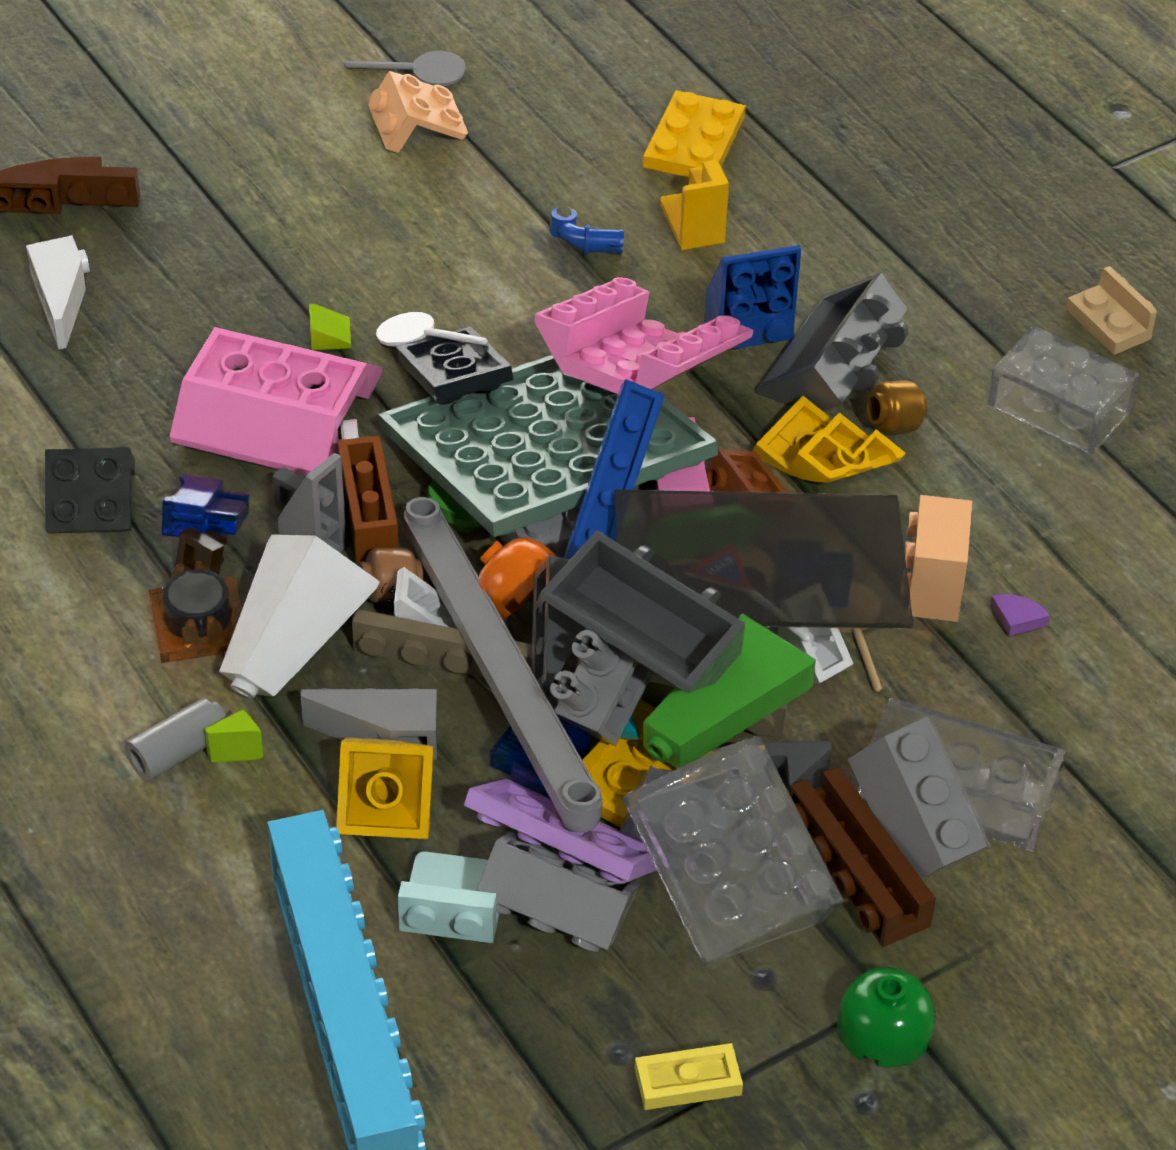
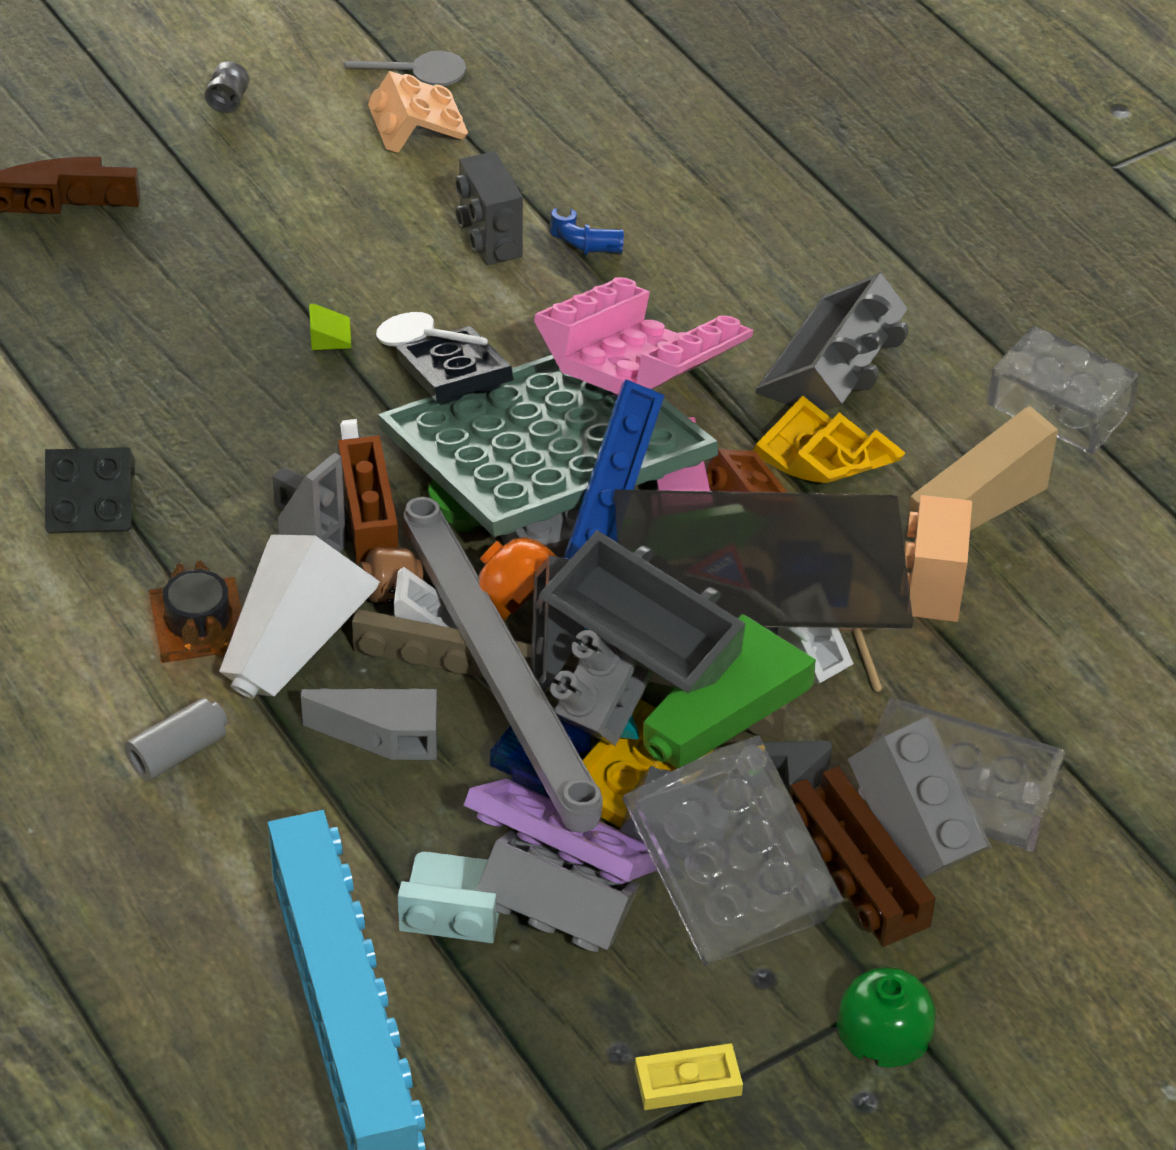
white slope [26,235,90,350] -> none
clear blue piece [162,474,249,538] -> none
bright pink slope [169,327,383,476] -> none
dark brown tile [175,527,227,575] -> none
lime slope [204,709,263,763] -> none
yellow slope [336,737,434,839] -> none
yellow plate [643,90,746,177] -> none
yellow panel [660,160,729,250] -> none
blue slope [704,245,801,350] -> none
pearl gold head [865,380,928,434] -> none
medium lavender tile [990,594,1050,636] -> none
tan bracket [1066,266,1157,355] -> none
none -> flat silver wheel [205,61,250,113]
none -> dark grey brick [455,151,523,266]
none -> tan slope [906,406,1058,530]

